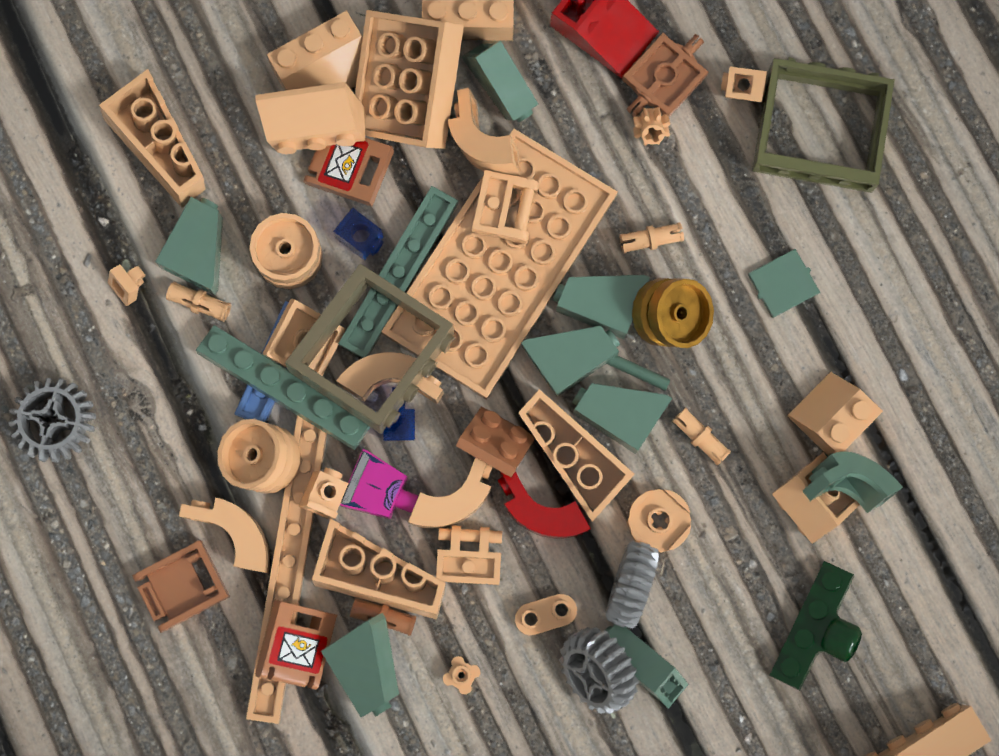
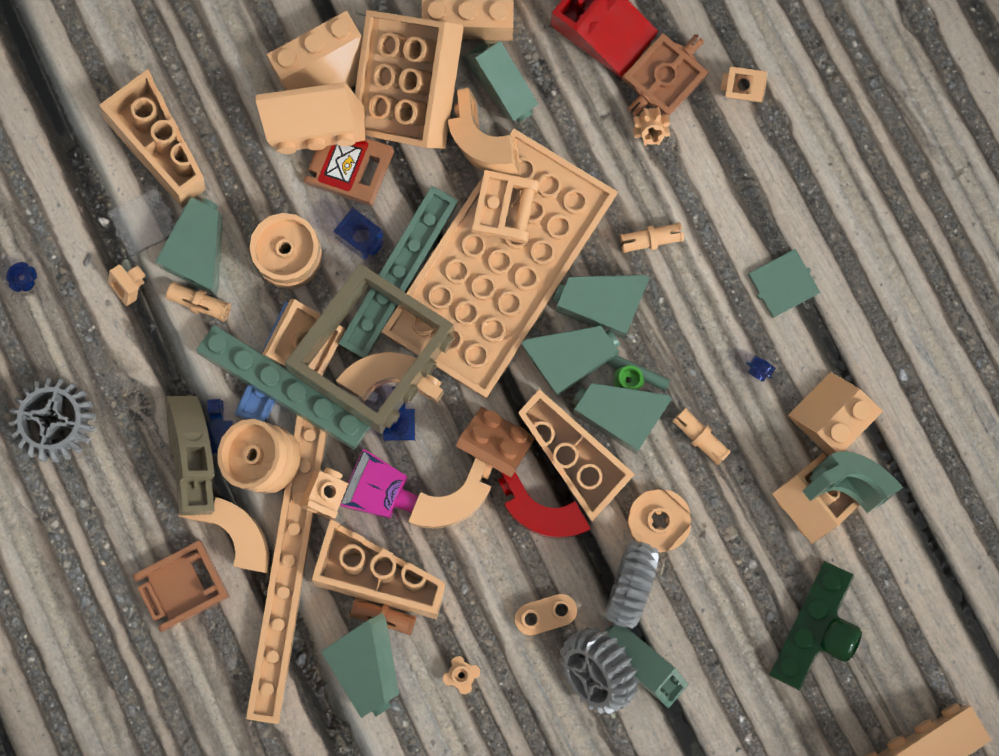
container [255,599,337,690] -> none
light nougat plate [436,525,502,585] -> none
pearl gold wheel [632,278,714,348] -> none
olive window [752,57,895,193] -> none
none -> clear blue plate [6,262,37,292]
none -> clear piece [108,188,175,257]
none -> dark tan slope [165,396,215,516]
none -> clear blue plate [206,399,234,454]
none -> bright green plate [614,365,644,390]
none -> clear blue plate [746,355,776,382]

